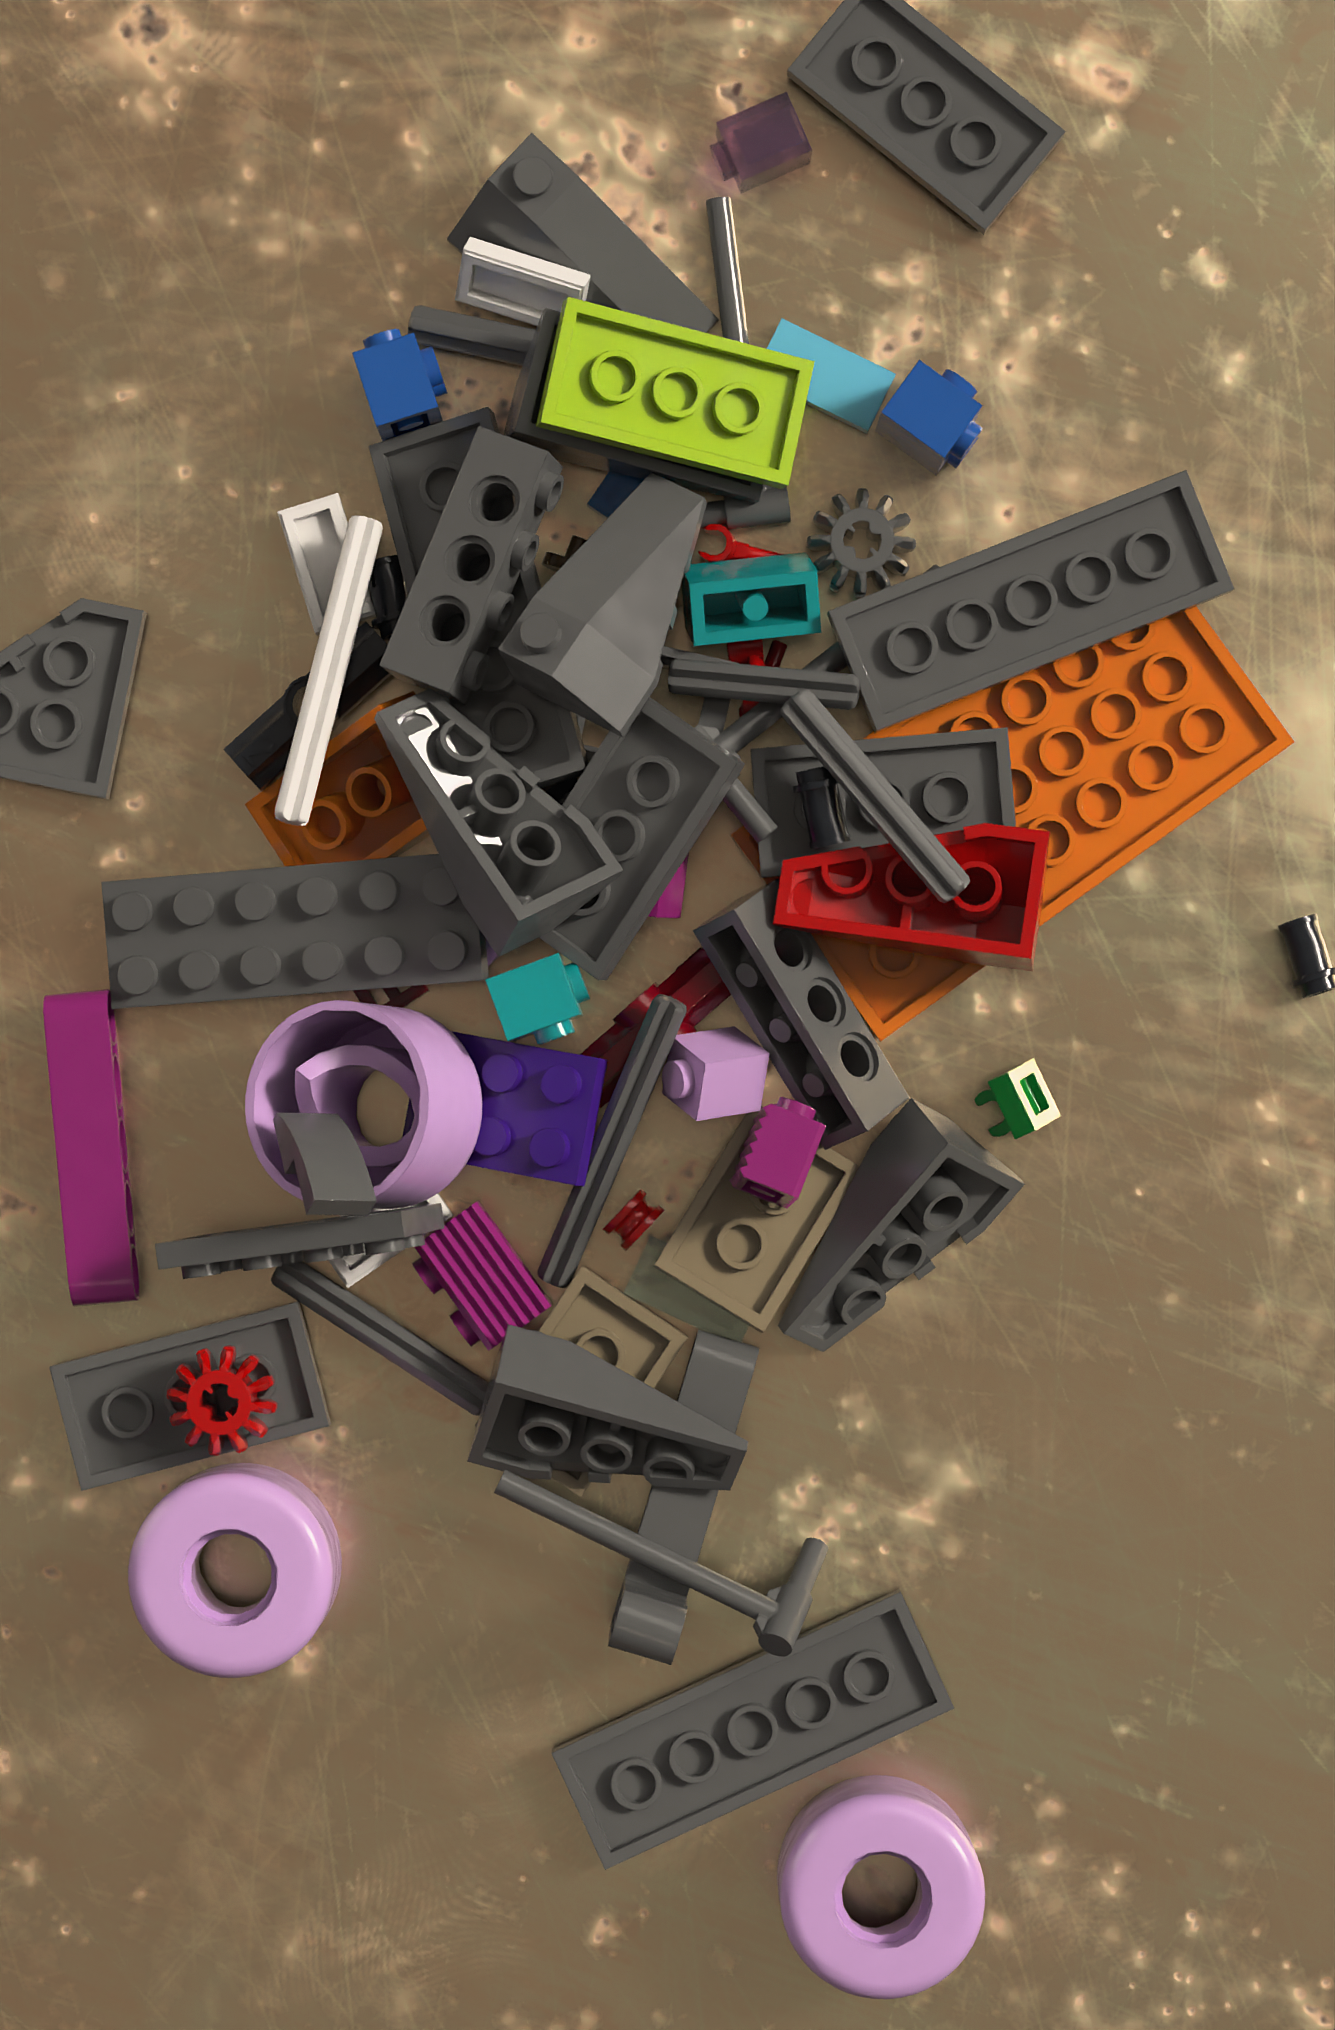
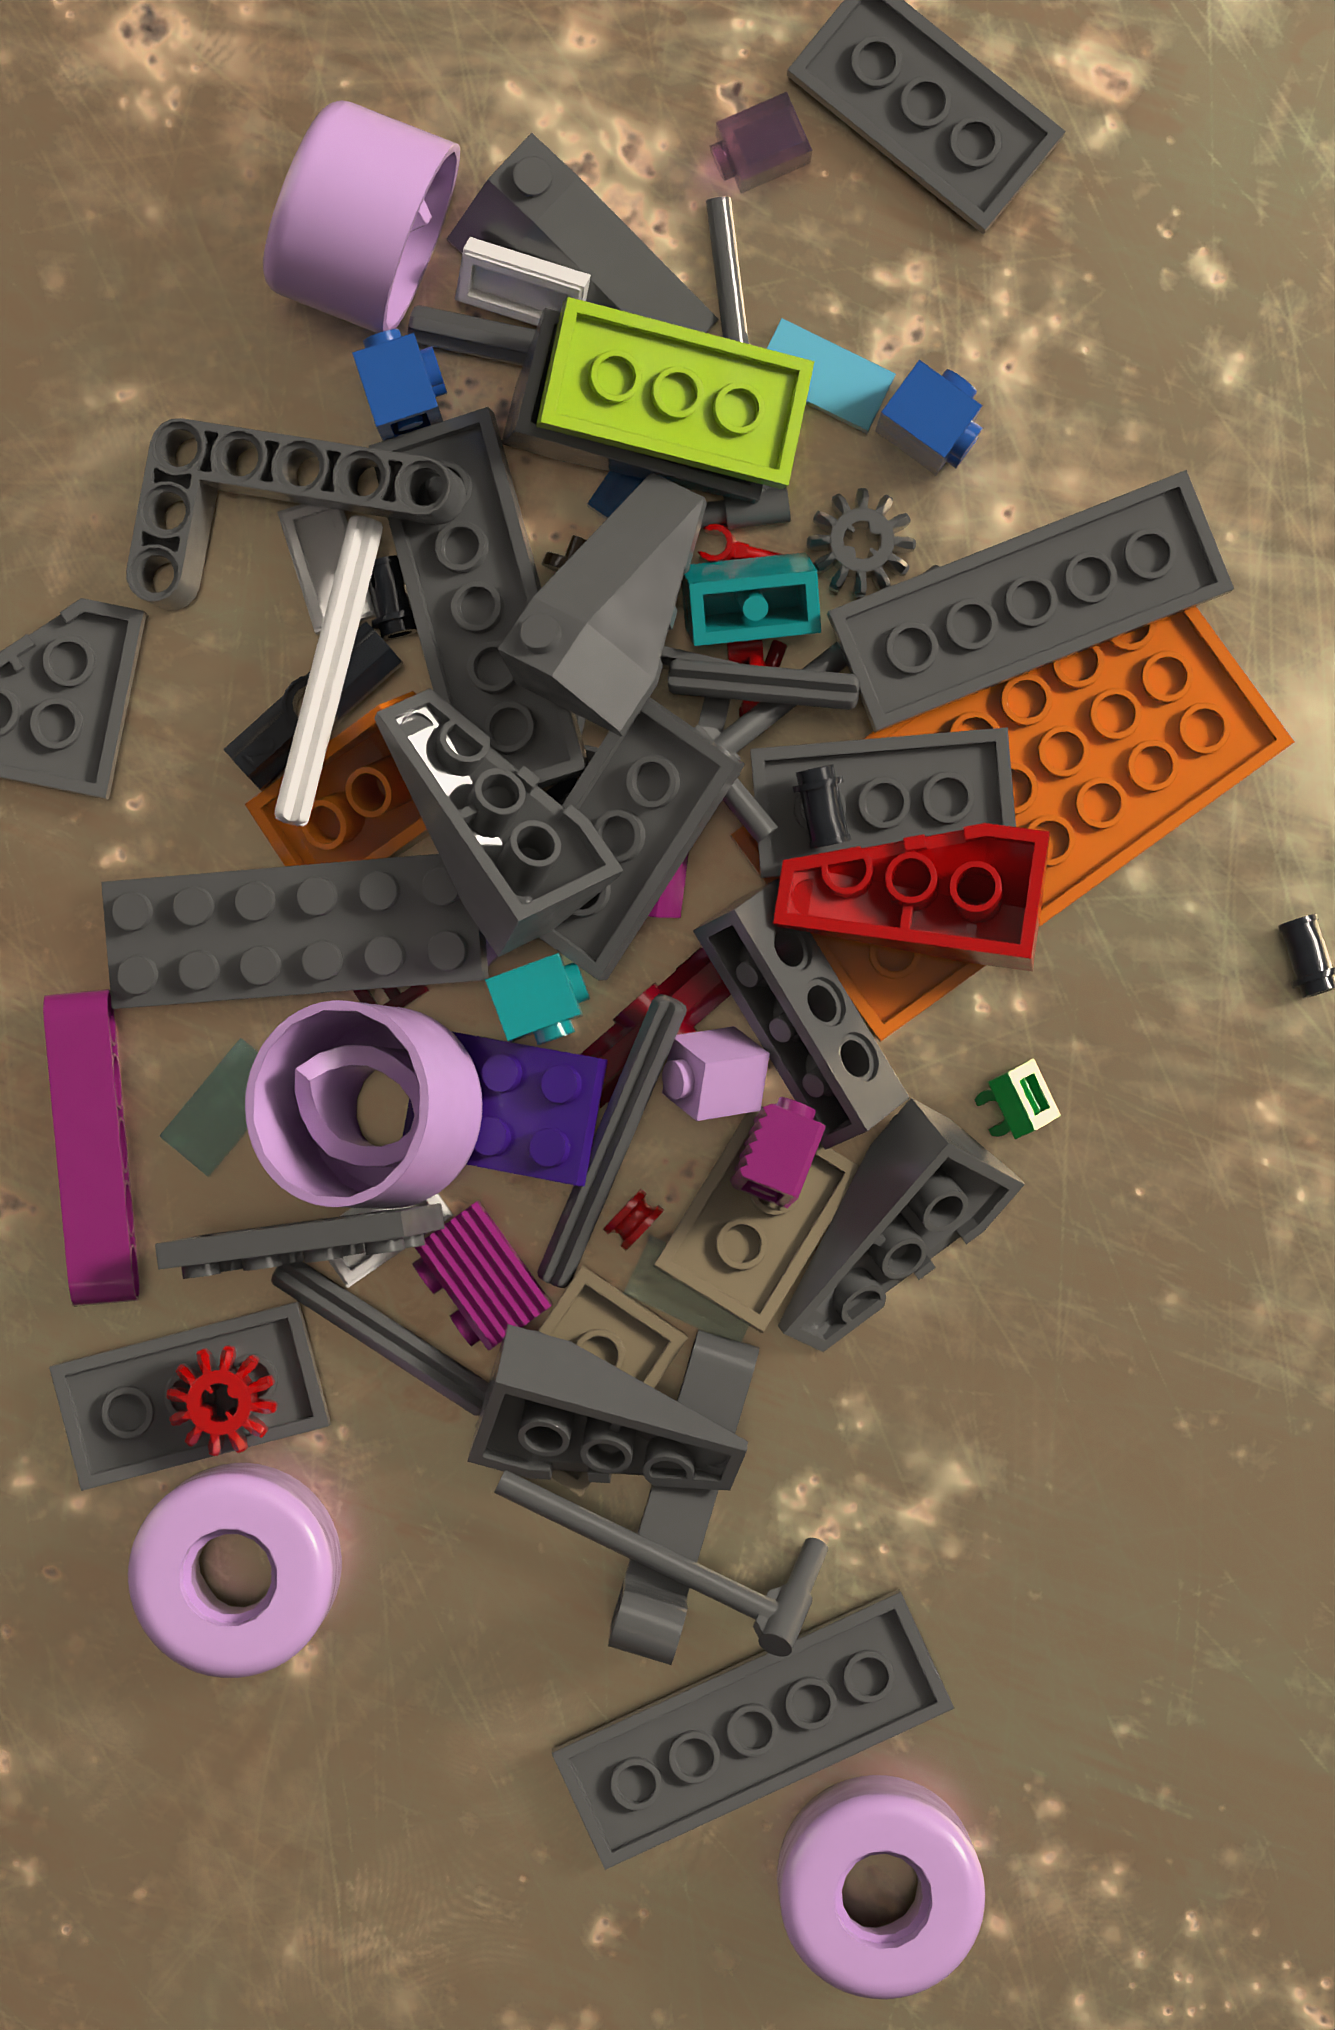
dark grey slope [273,1112,377,1215] -> none
dark grey brick [379,426,564,704] -> none
dark grey axle [780,689,970,903] -> none
none -> dark grey beam [126,418,466,610]
none -> clear light blue tile [159,1038,259,1177]
none -> lavender piece [263,100,460,333]

